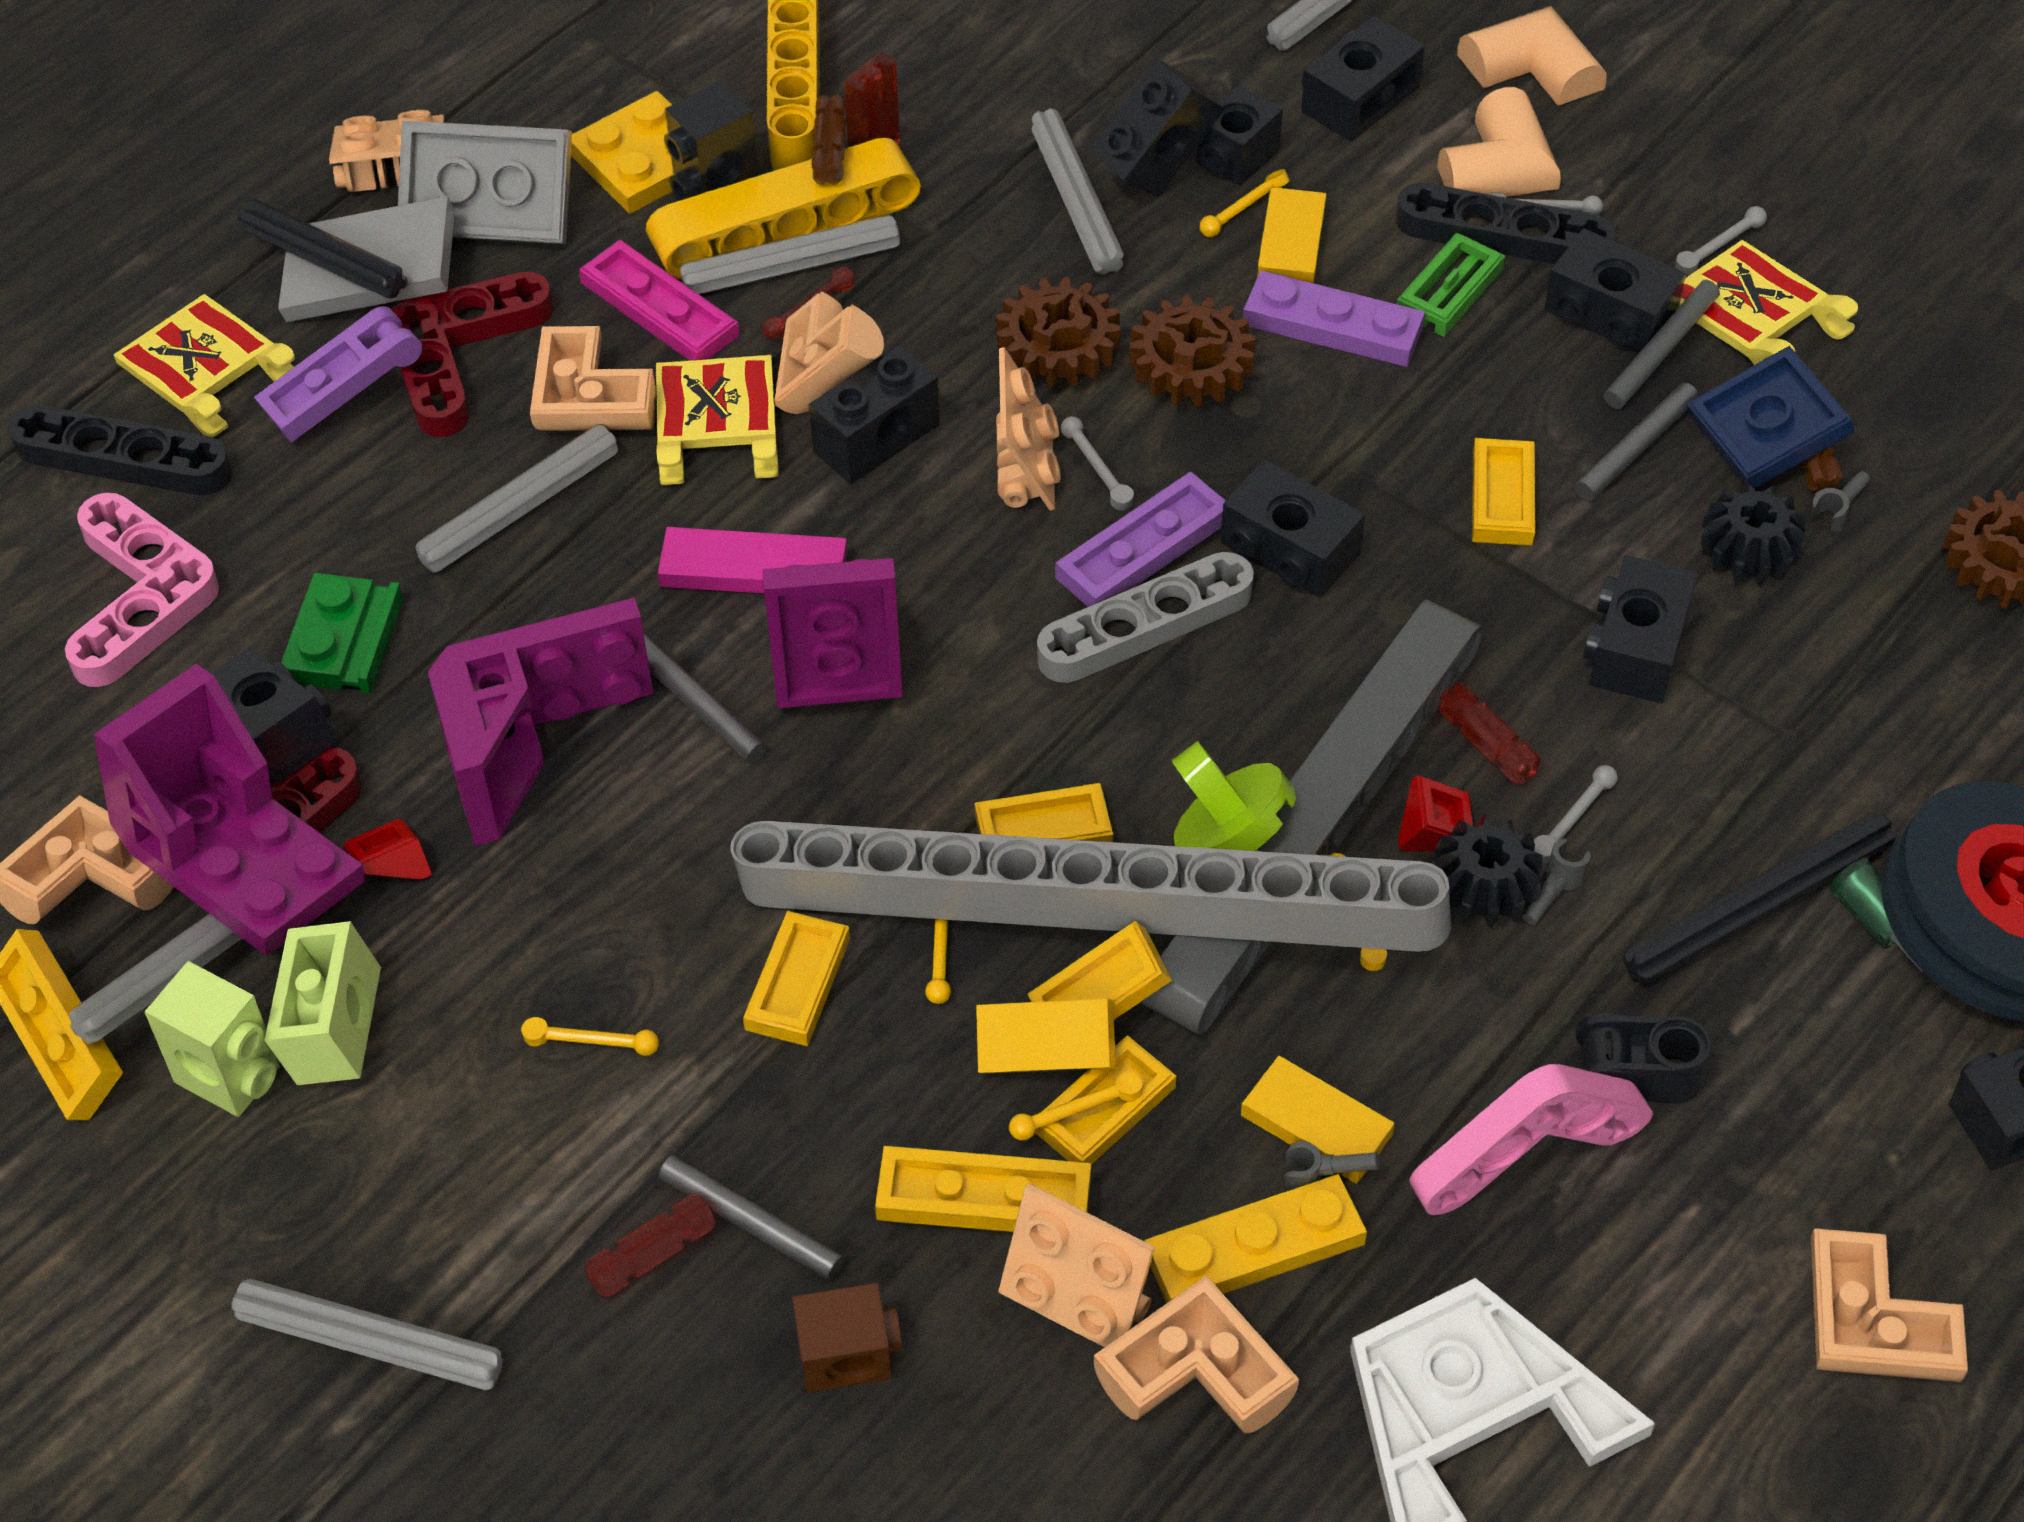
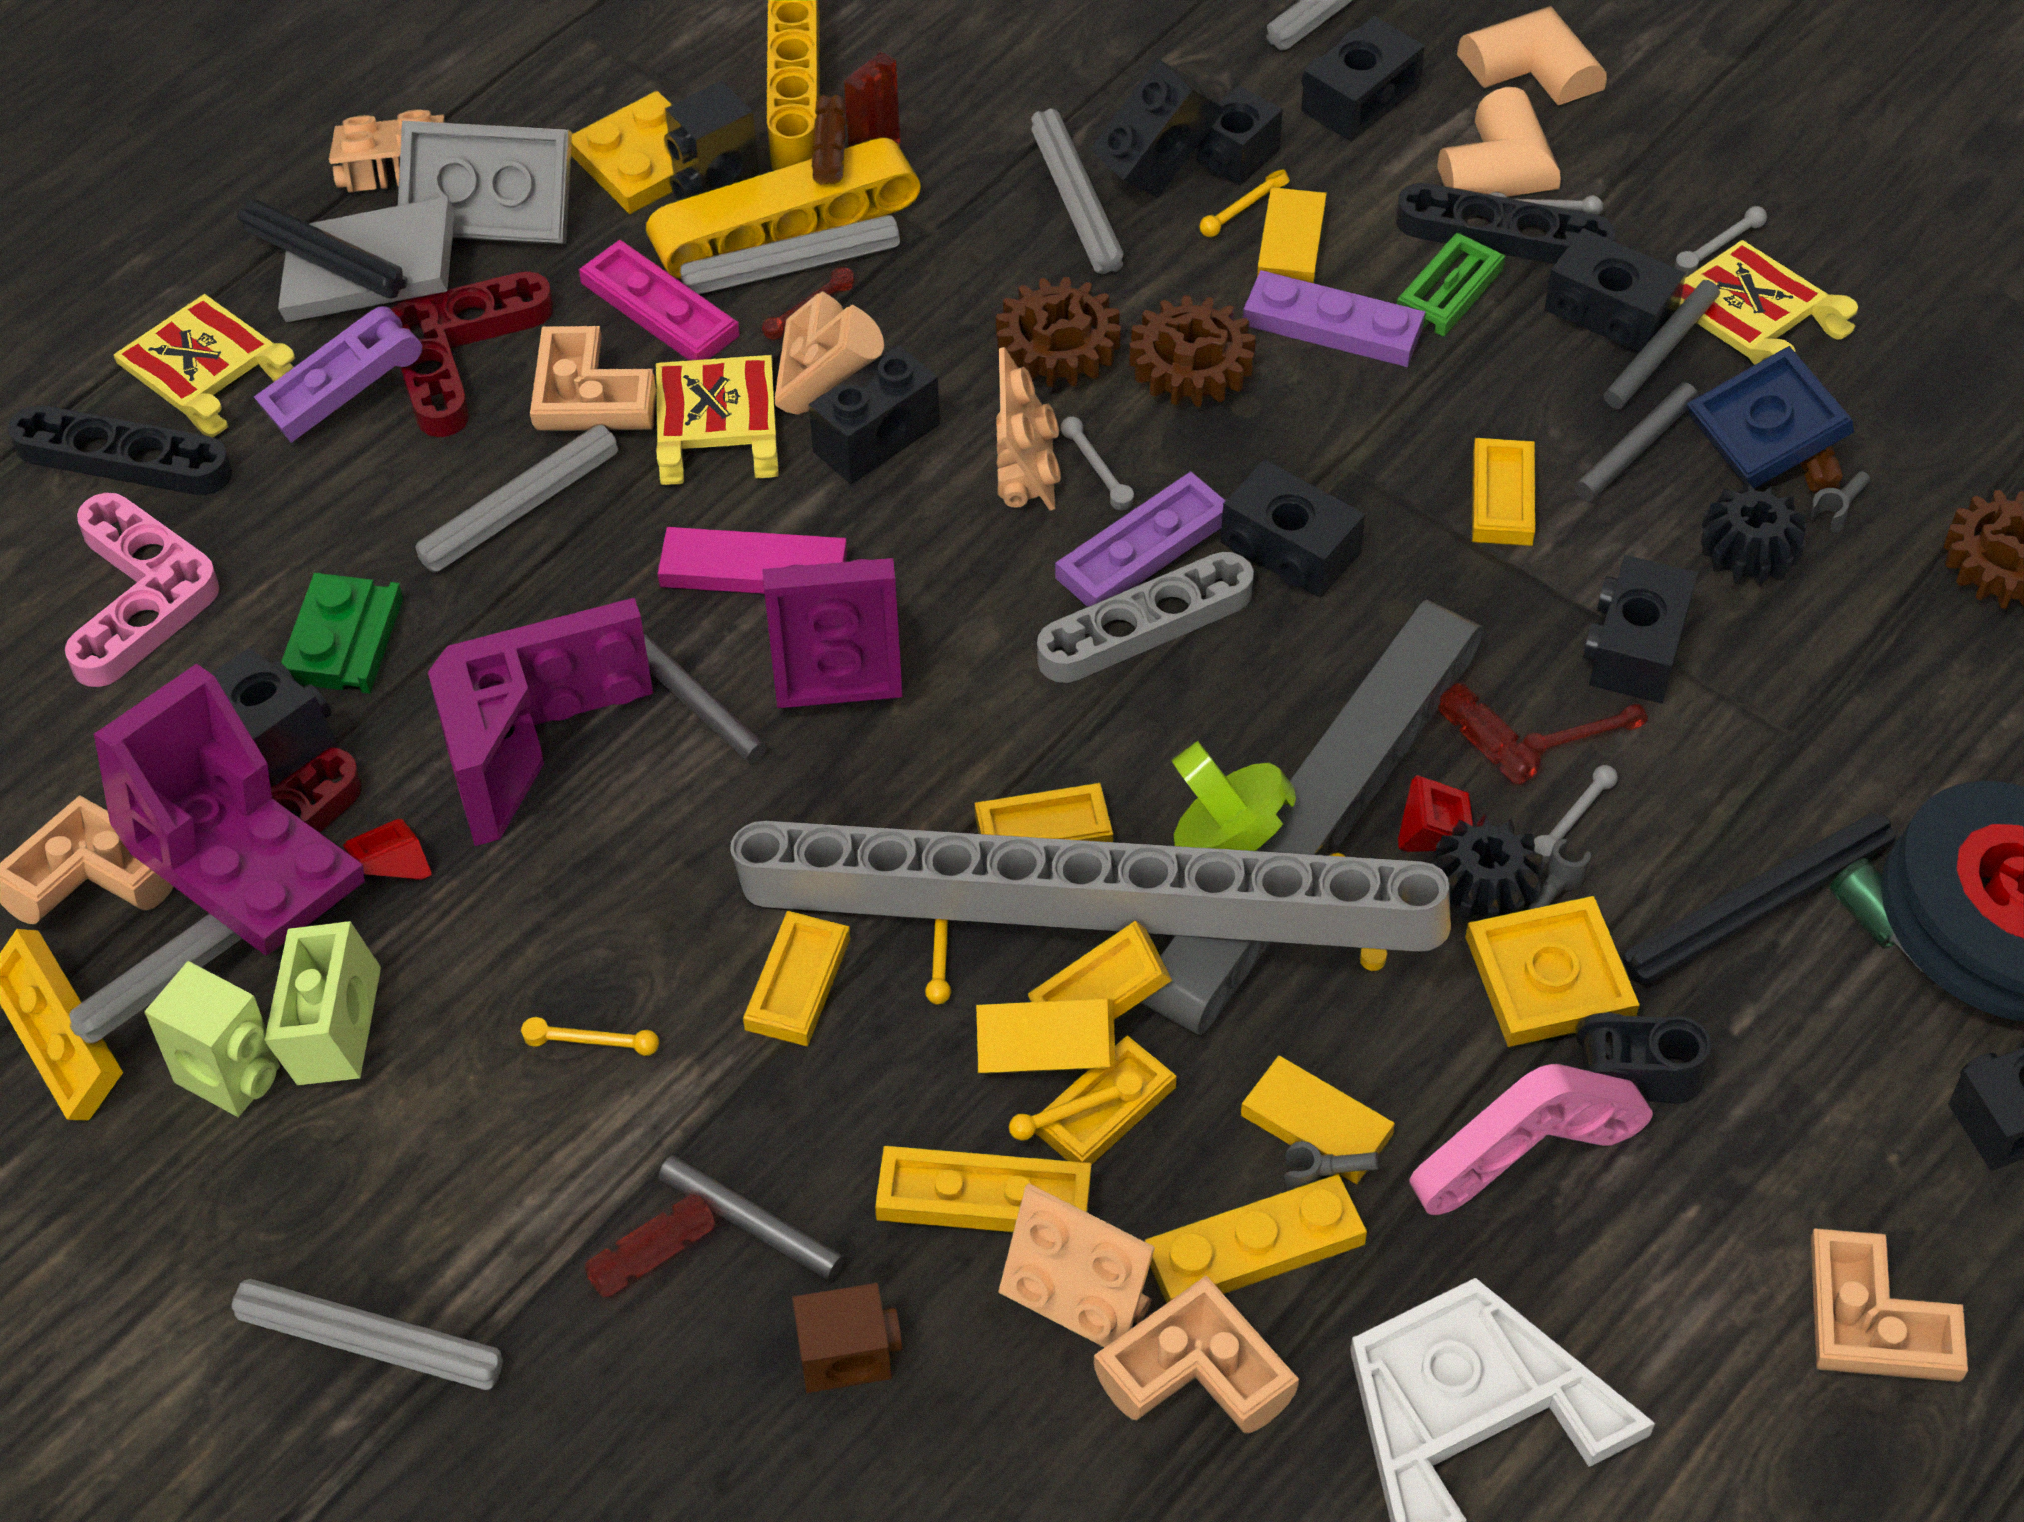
none -> yellow plate [1465,896,1639,1047]
none -> clear red hinge [1522,704,1648,757]

